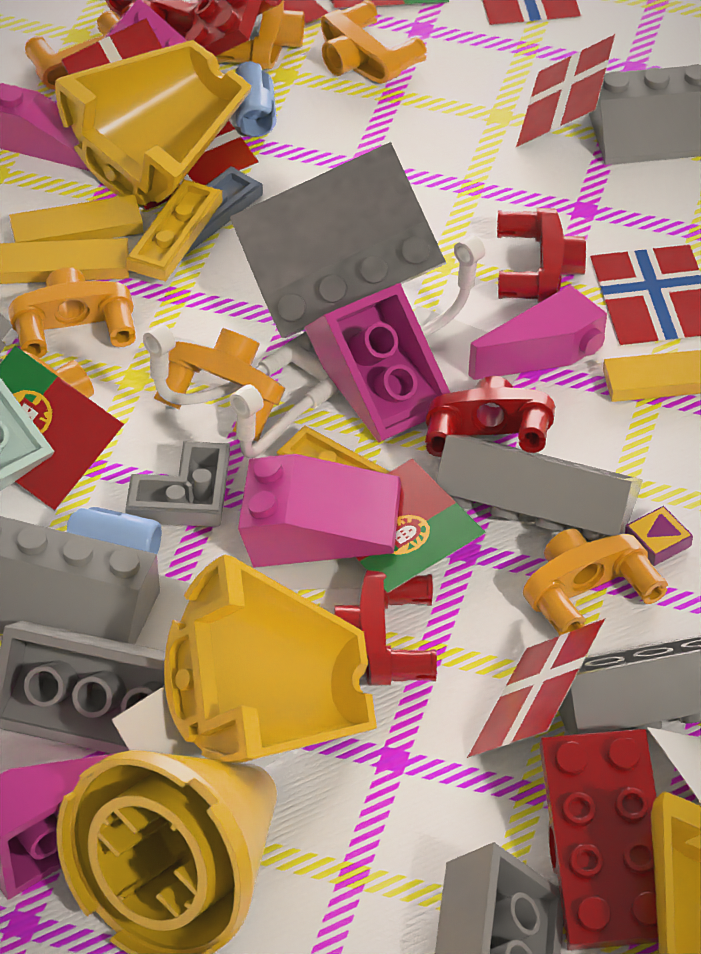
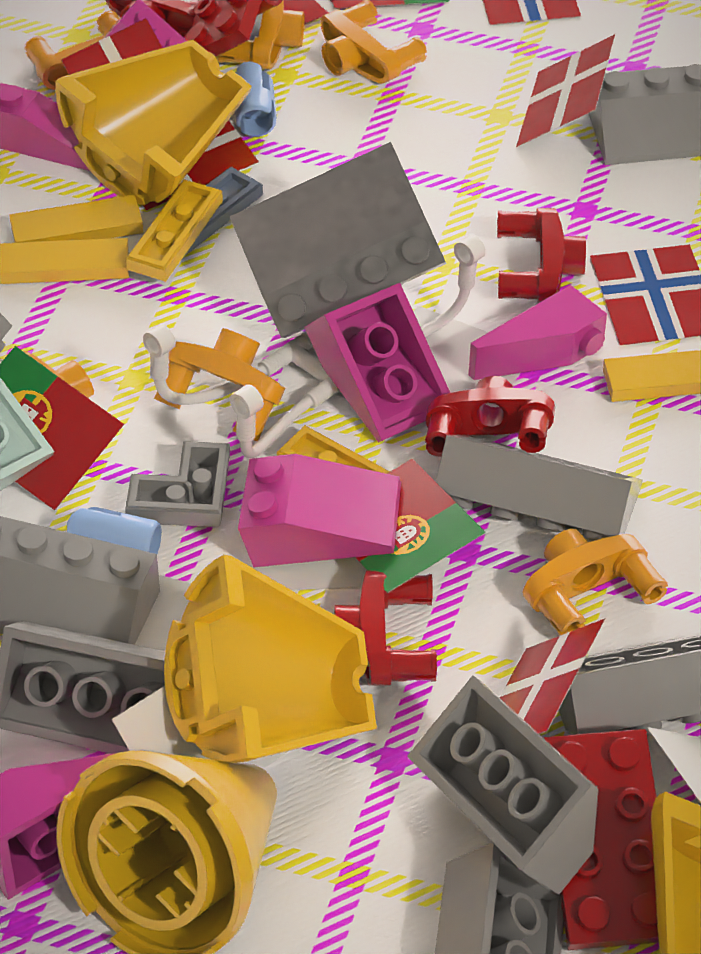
light orange connector [8,268,136,359] -> none
tile [625,505,693,566] -> none
none -> light grey slope [407,675,598,895]

